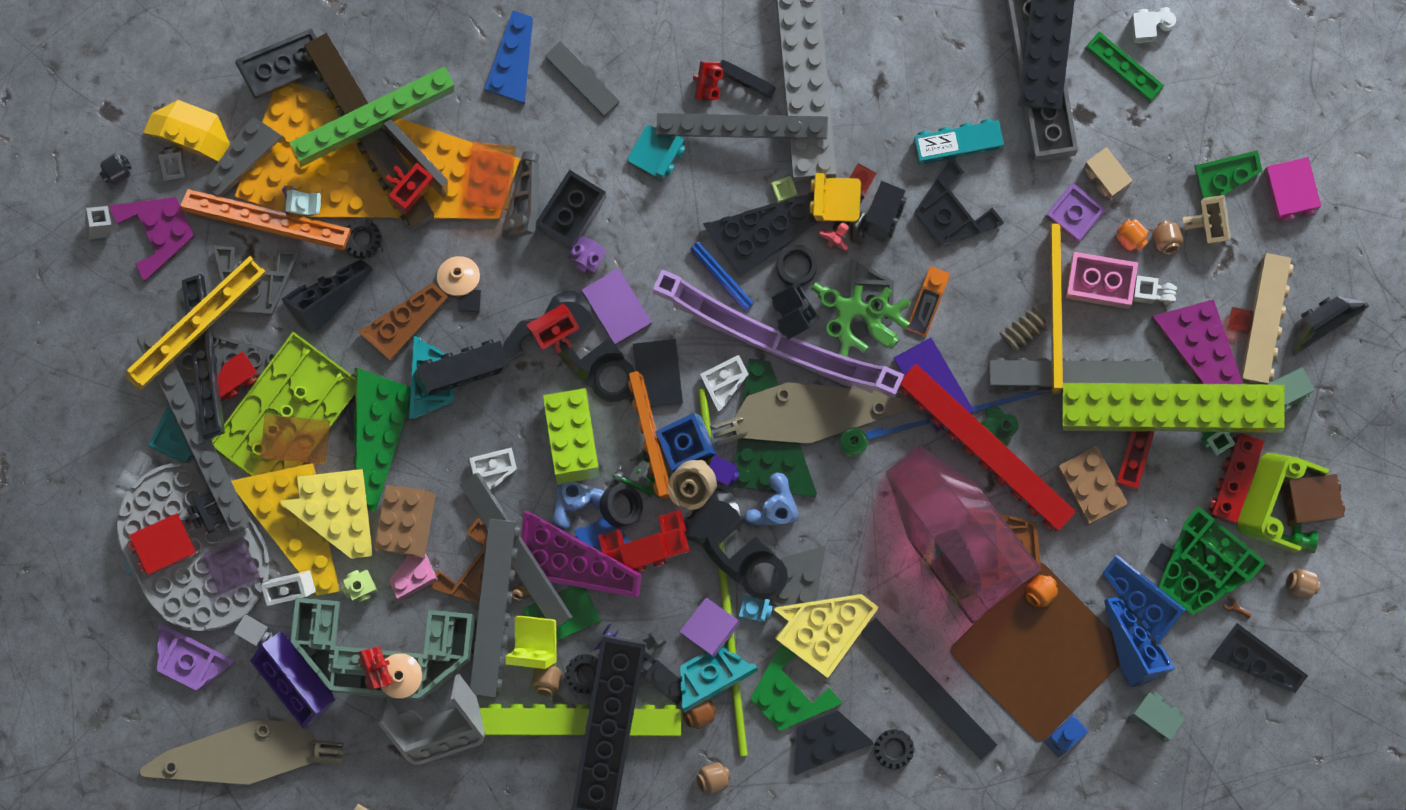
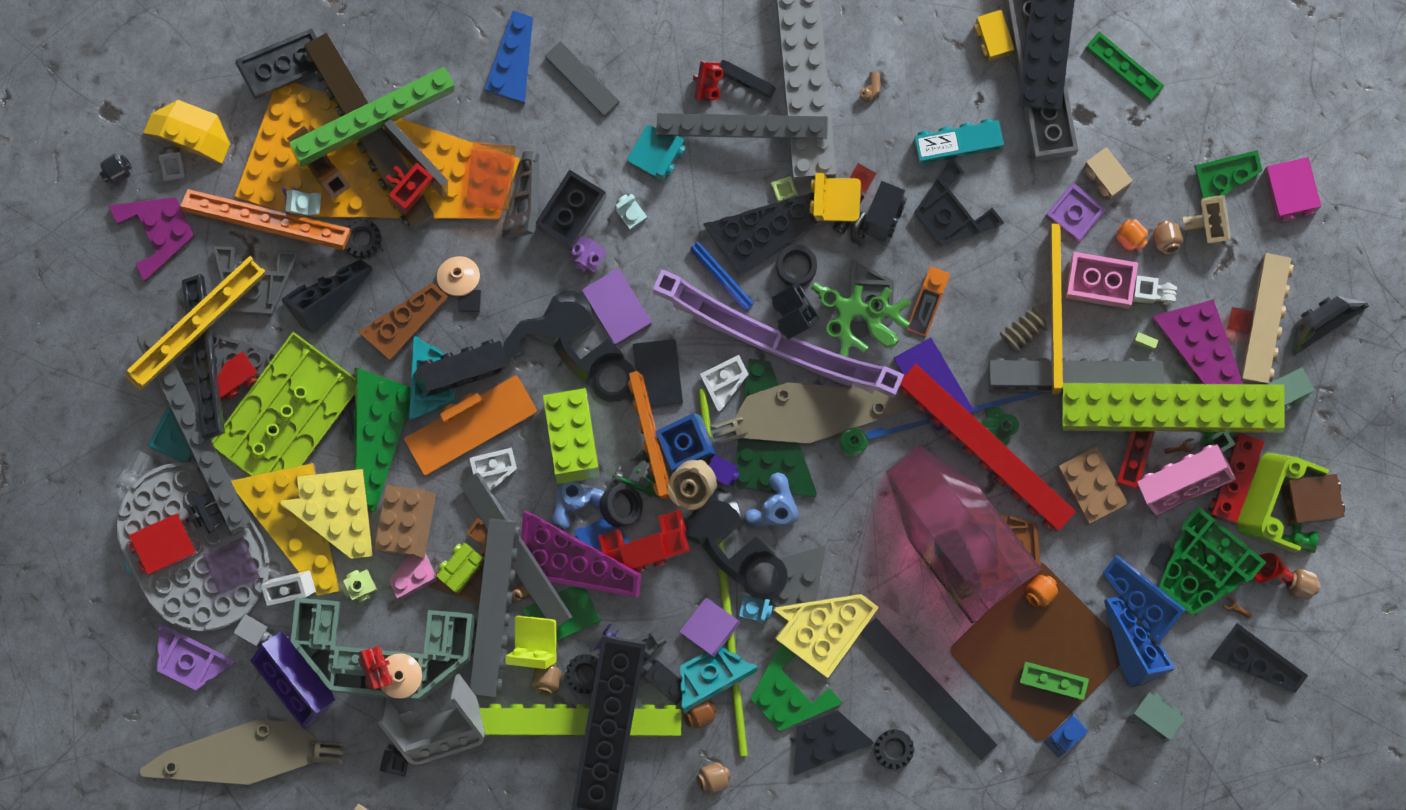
light grey brick [85,206,111,240] -> none
dark grey wing [203,115,285,197] -> none
clear orange tile [260,414,330,464] -> none
red brick [526,304,580,354] -> none
coral piece [819,223,849,252] -> none
white brick [1131,7,1176,43] -> none
none -> reddish brown arch [287,126,351,200]
none -> black slope [380,750,409,777]
none -> orange bracket [404,375,537,476]
none -> lime brick [436,542,485,594]
none -> light aqua bracket [615,194,647,230]
none -> medium nougat arm [859,72,881,101]
none -> yellow brick [974,10,1015,62]
none -> bright green plate [1019,662,1089,700]
none -> yellowish green tile [1133,332,1158,352]
none -> bright pink brick [1137,445,1236,516]
none -> dark orange hand [1164,438,1196,454]
none -> red hat [1253,553,1294,585]

